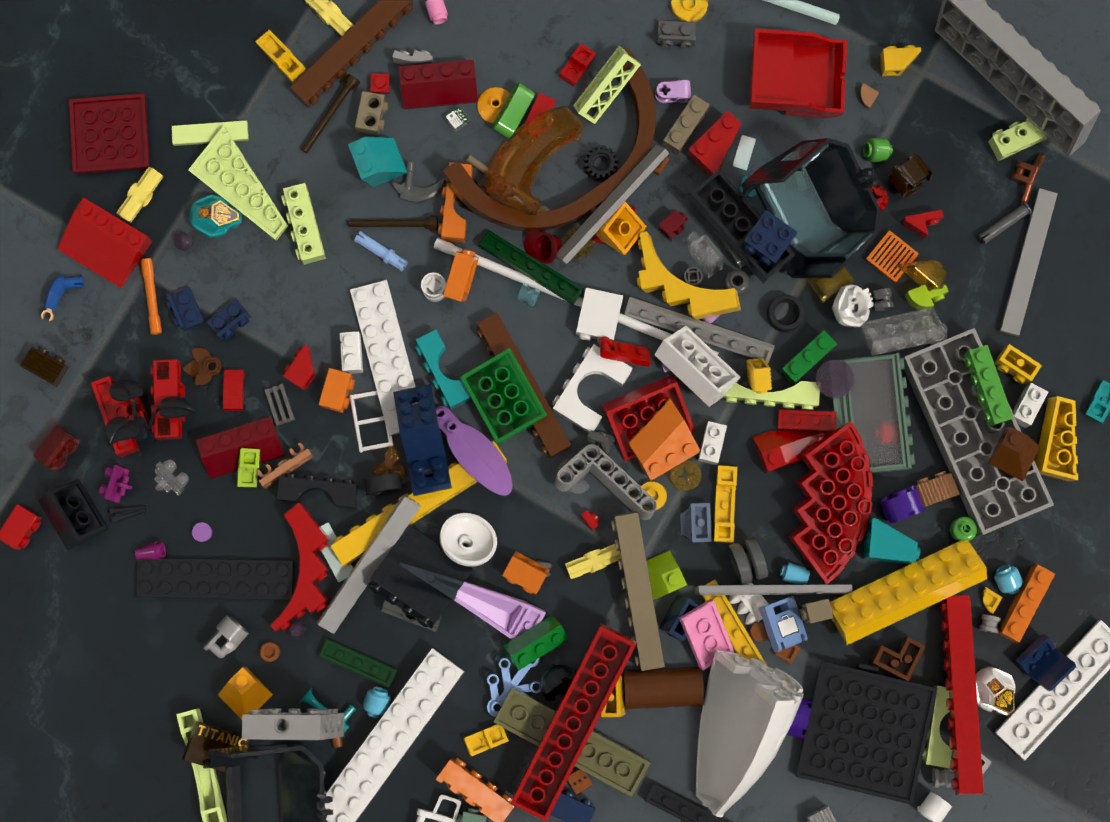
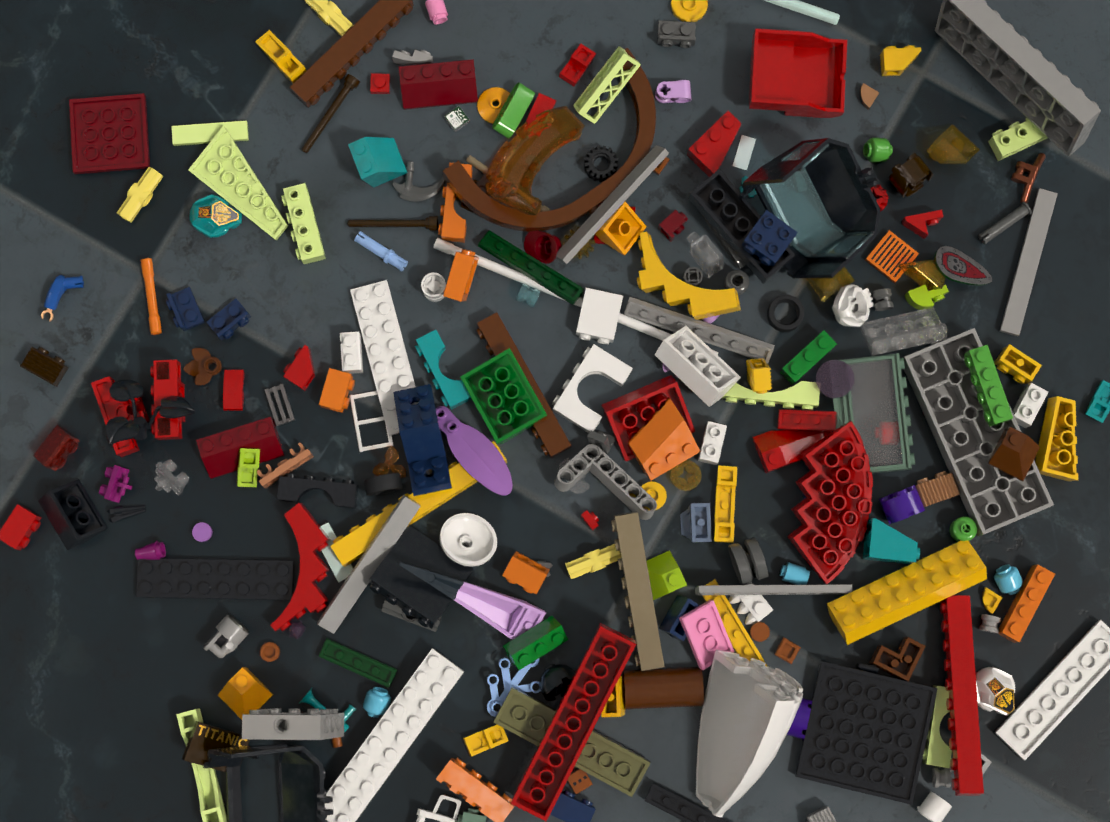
red slope [57,197,152,289] -> none
clear purple plate [175,232,192,251] -> none
dark tan brick [355,91,388,136] -> none
red plate [598,336,651,367] -> none
dark tan arch [662,95,710,156] -> none
medium blue container [759,596,808,652] -> none
dark tan brick [799,599,833,624] -> none
dark blue bracket [1016,633,1076,691] -> none
none -> clear yellow slope [926,124,980,164]
none -> shield [934,246,992,286]

